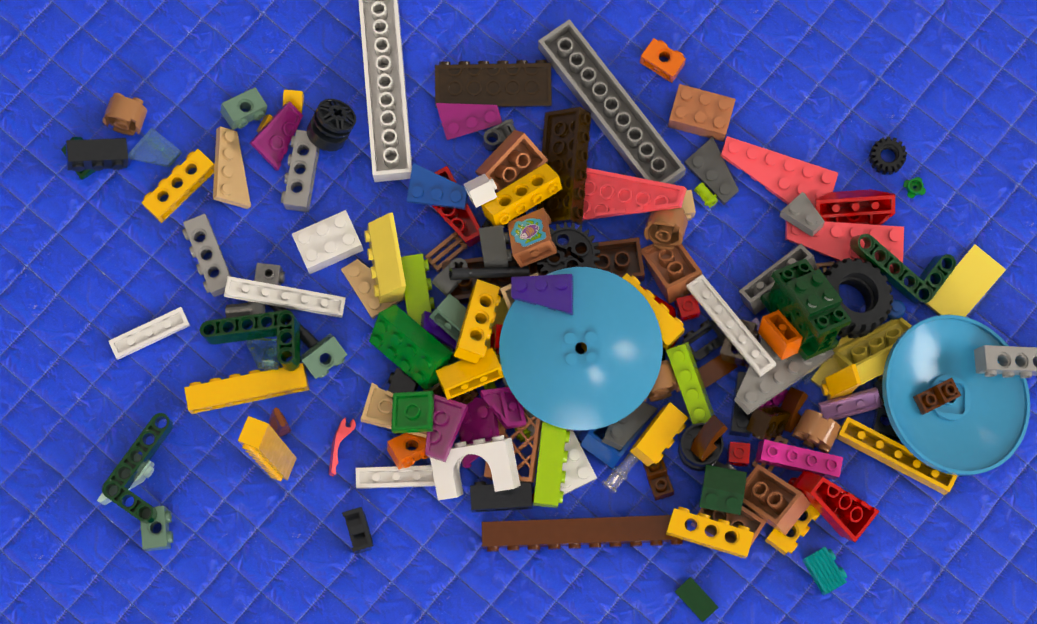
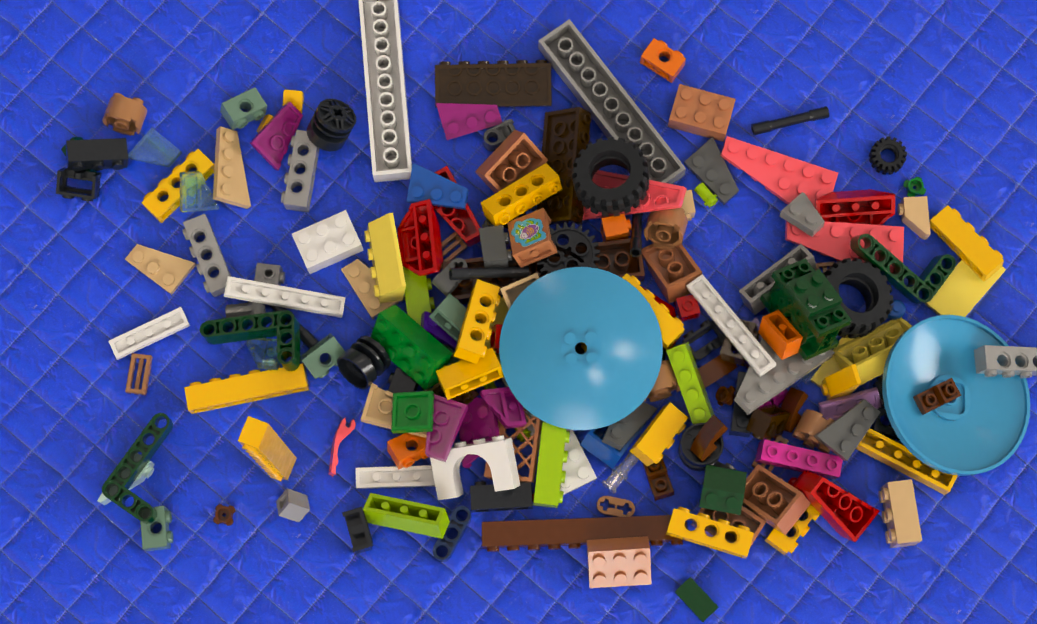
slope [269,407,291,437] -> none
white brick [463,173,497,208] -> none
dark purple wing [511,274,573,315] -> none
red brick [727,442,750,467] -> none
teal brick [802,546,847,596] -> none
none -> black window [56,167,102,201]
none -> tan wing [125,244,196,295]
none -> medium nougat tile [125,353,153,396]
none -> clear light blue wing [180,171,219,213]
none -> reddish brown plate [213,504,235,526]
none -> light grey panel [276,488,310,522]
none -> black wheel [337,336,391,389]
none -> lime brick [363,493,450,539]
none -> red wedge [397,199,444,276]
none -> dark blue beam [433,506,472,562]
none -> black tyre [572,137,649,217]
none -> brick [586,536,652,588]
none -> medium nougat beam [597,496,635,517]
none -> orange brick [600,213,632,242]
none -> black piece [629,213,643,257]
none -> reddish brown plate [716,386,735,406]
none -> black piece [751,106,829,135]
none -> dark grey wing [814,400,880,461]
none -> tan brick [878,479,922,548]
none -> tan slope [897,196,931,240]
none -> yellow brick [930,205,1004,282]

